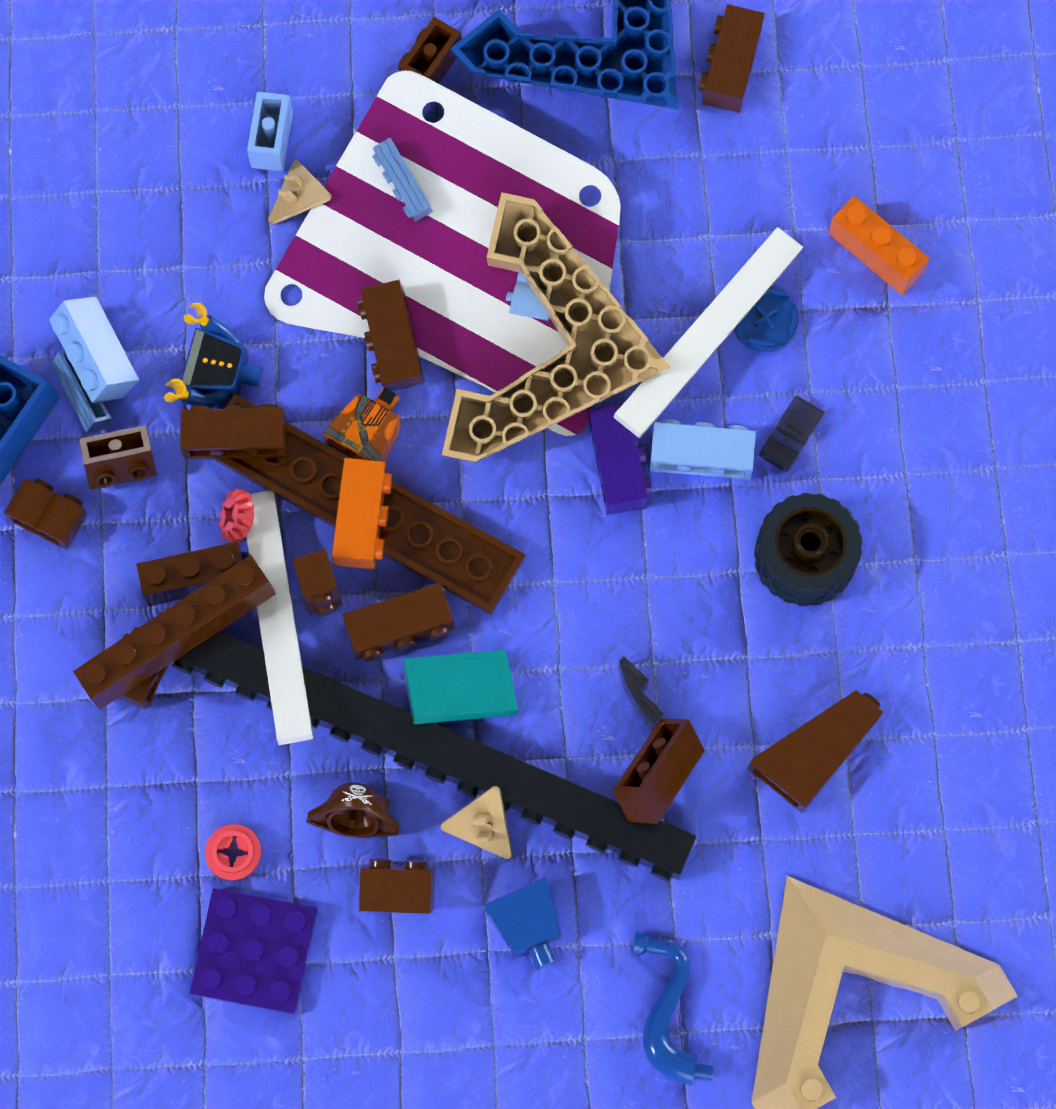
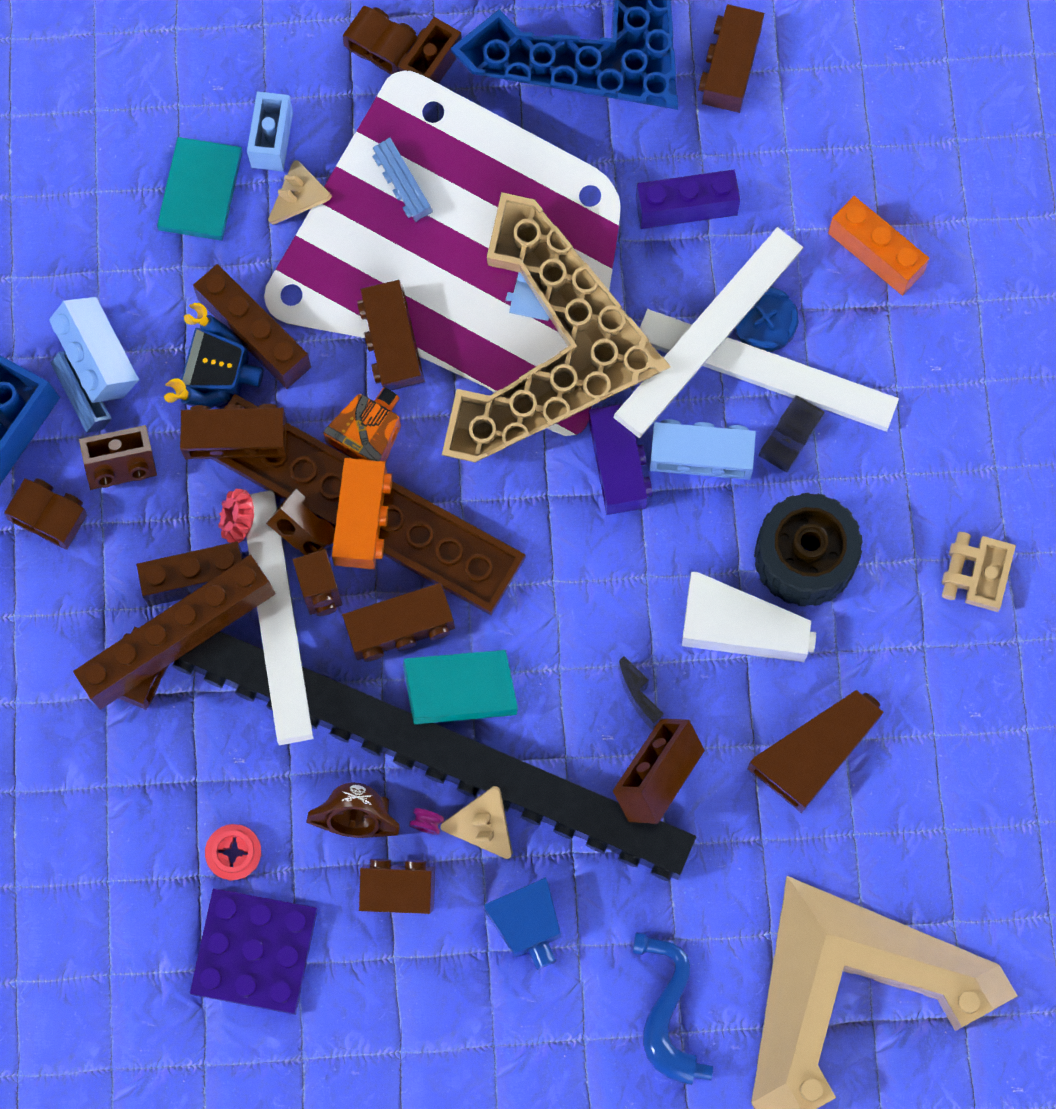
none -> teal tile [157,137,242,241]
none -> reddish brown brick [193,264,311,389]
none -> reddish brown leg [266,489,335,555]
none -> reddish brown brick [343,6,417,75]
none -> magenta bush [409,808,444,835]
none -> dark purple brick [636,169,740,229]
none -> white tile [640,309,899,432]
none -> white slope [682,572,816,662]
none -> tan plate [942,532,1016,612]

